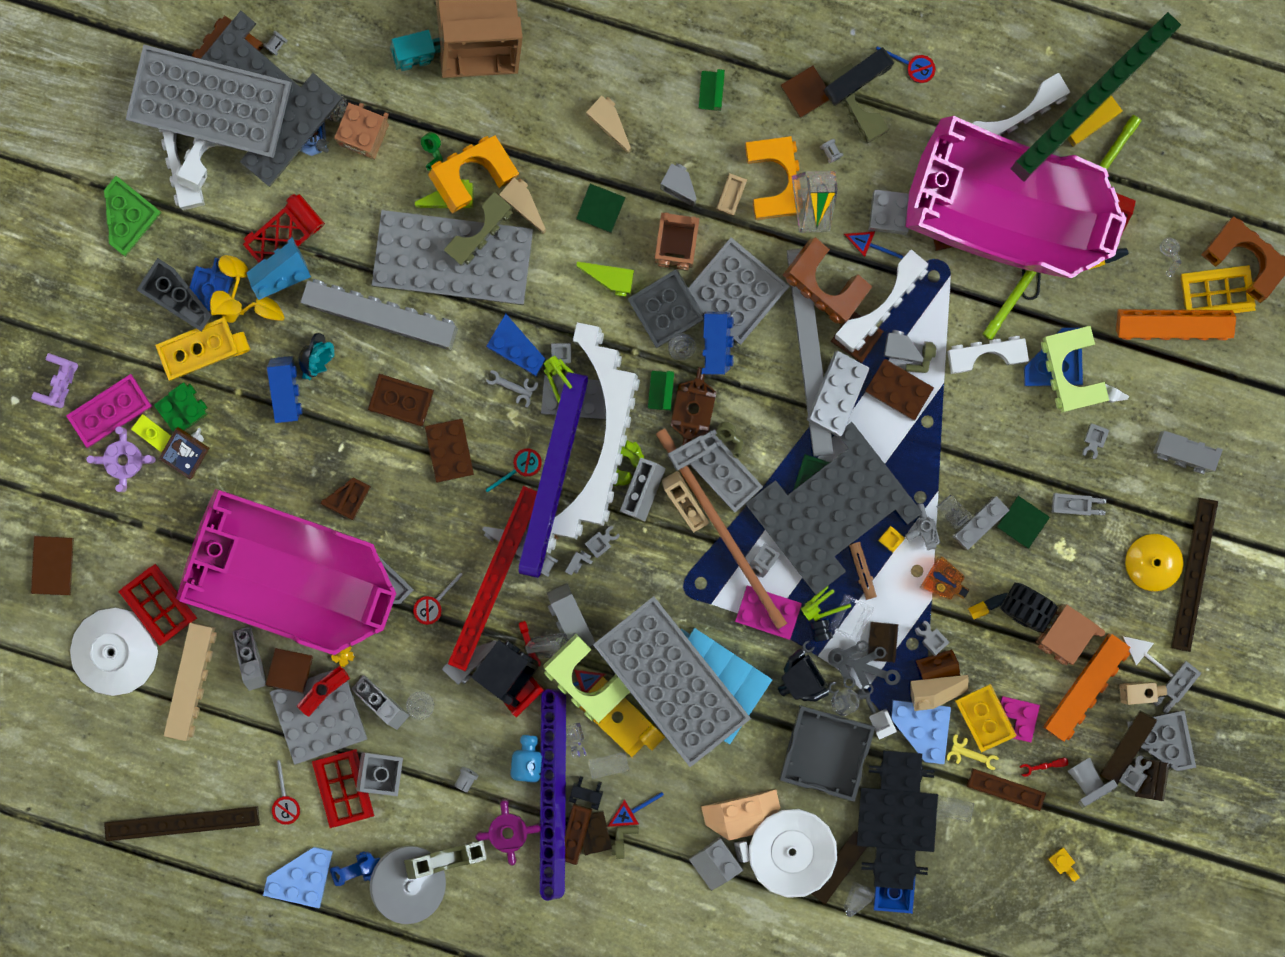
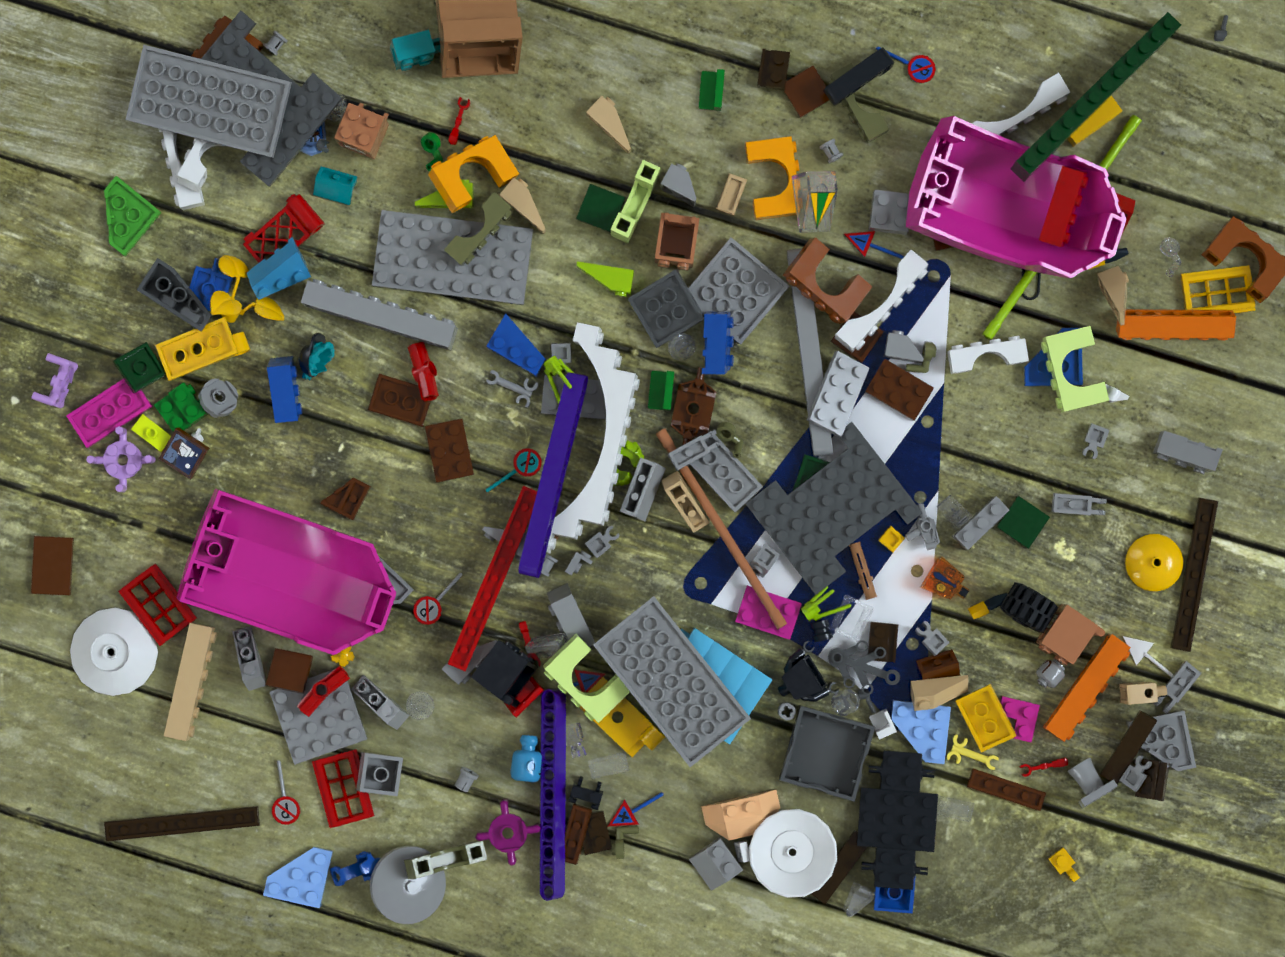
none -> dark green tile [113,342,166,394]
none -> light grey plate [198,378,238,418]
none -> teal panel [313,166,358,205]
none -> red piece [407,342,439,401]
none -> red piece [448,97,470,145]
none -> yellowish green arch [611,160,661,243]
none -> dark brown plate [757,49,790,90]
none -> light grey bush [778,702,796,721]
none -> light grey head [1036,659,1065,688]
none -> red brick [1039,166,1089,247]
none -> tan slope [1097,266,1129,325]
none -> dark grey hand [1214,15,1228,41]

